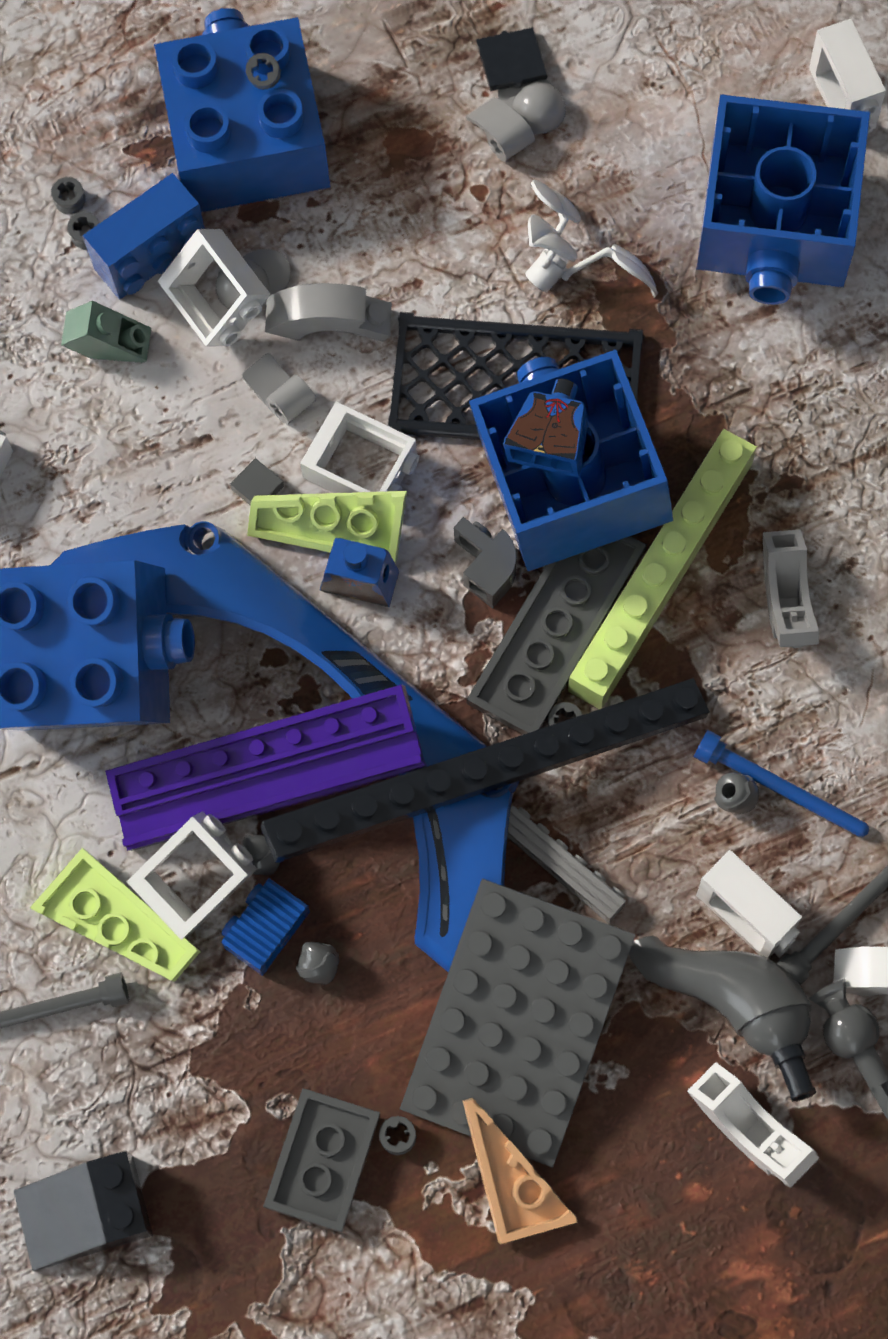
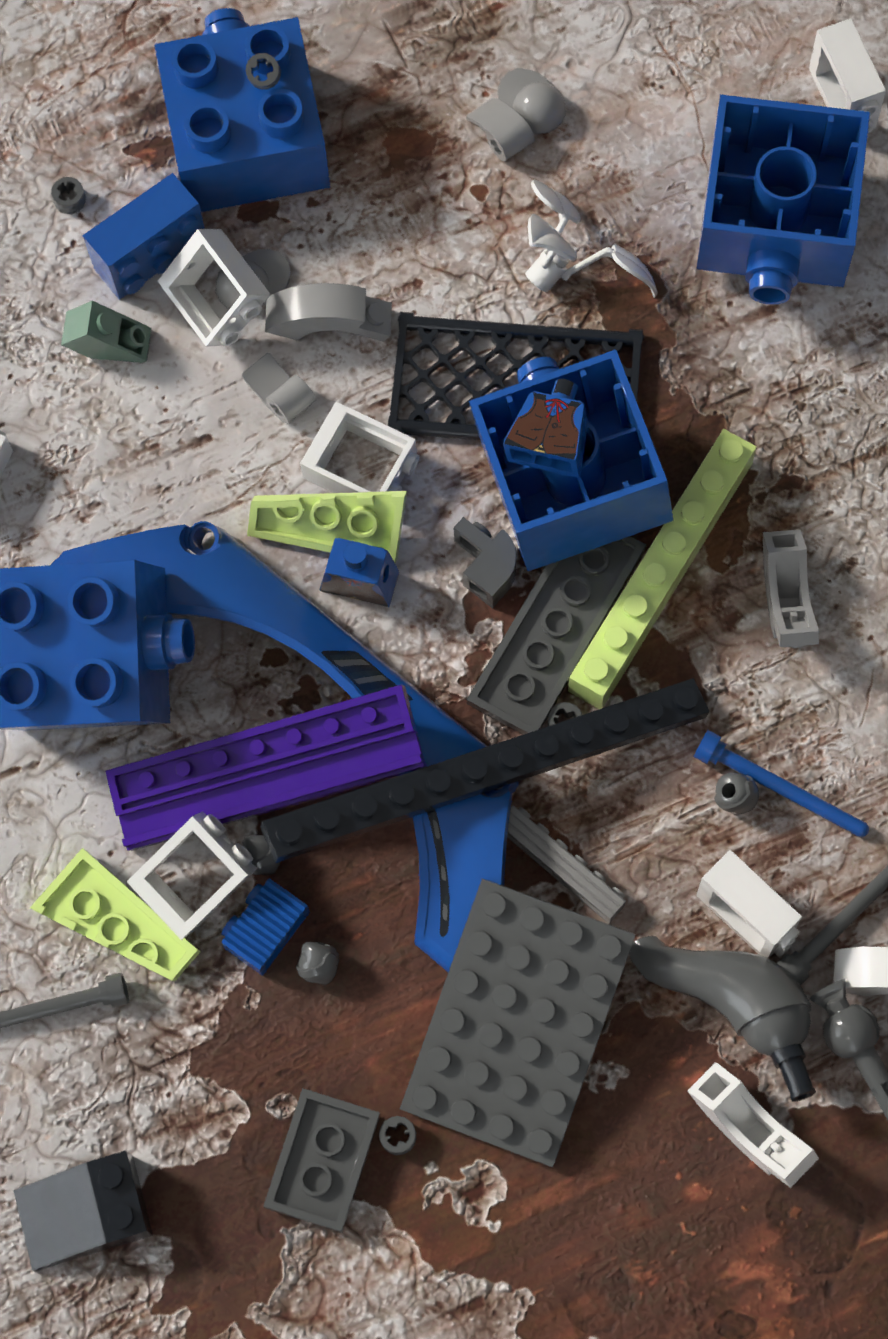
dark grey bush [67,212,99,249] -> none
dark grey tile [230,458,284,505] -> none
light nougat wing [463,1098,577,1244] -> none
black piece [476,27,547,91] -> none

